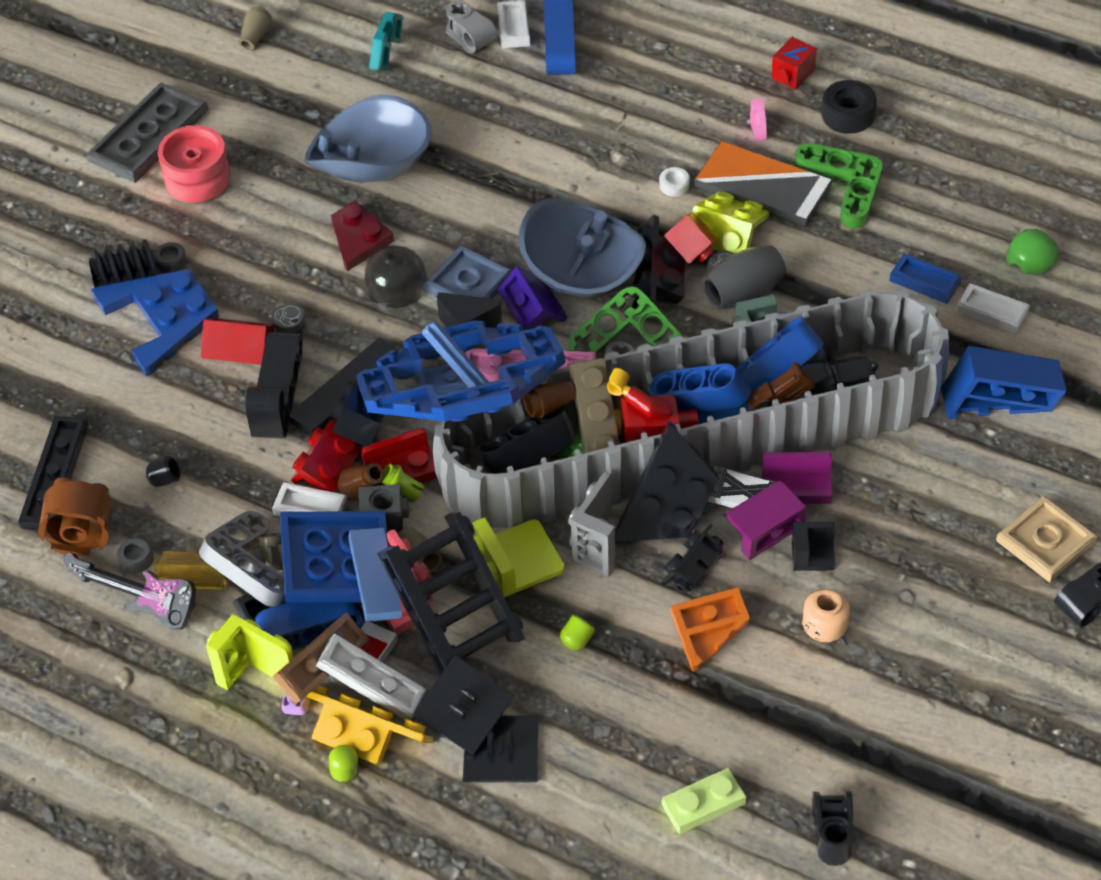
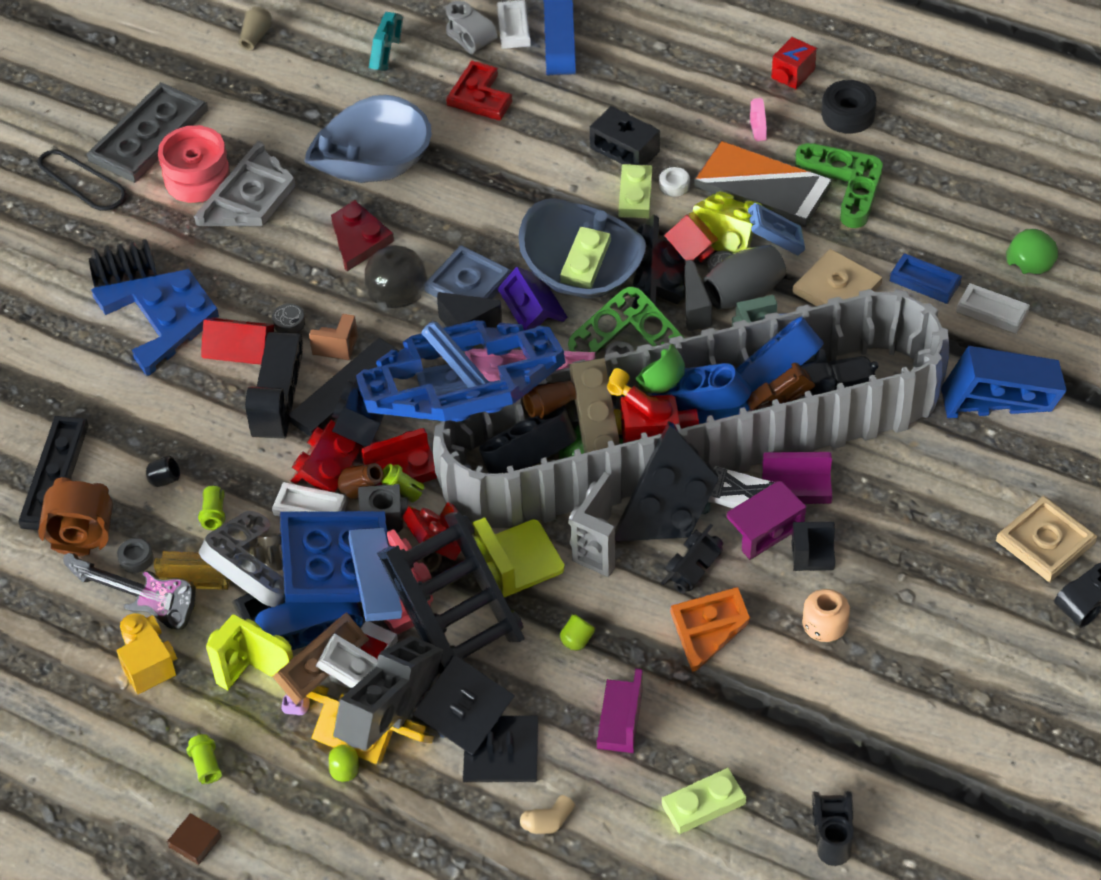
dark grey tile [154,242,187,273] -> none
none -> black piece [38,150,126,211]
none -> yellow brick [116,613,177,695]
none -> reddish brown tile [167,813,222,865]
none -> lime pin [187,734,222,784]
none -> light grey wing [194,141,295,226]
none -> lime pin [198,486,226,530]
none -> nougat panel [309,314,358,360]
none -> dark grey brick [333,636,443,751]
none -> red bracket [402,502,461,561]
none -> red tile [446,60,513,121]
none -> tan arm [520,795,575,834]
none -> yellowish green plate [560,226,611,289]
none -> black brick [590,106,660,165]
none -> magenta panel [597,668,643,753]
none -> yellowish green plate [618,164,652,218]
none -> bright green hair [635,344,685,394]
none -> dark grey slope [685,259,712,331]
none -> medium blue tile [748,203,805,256]
none -> tan plate [793,249,882,306]

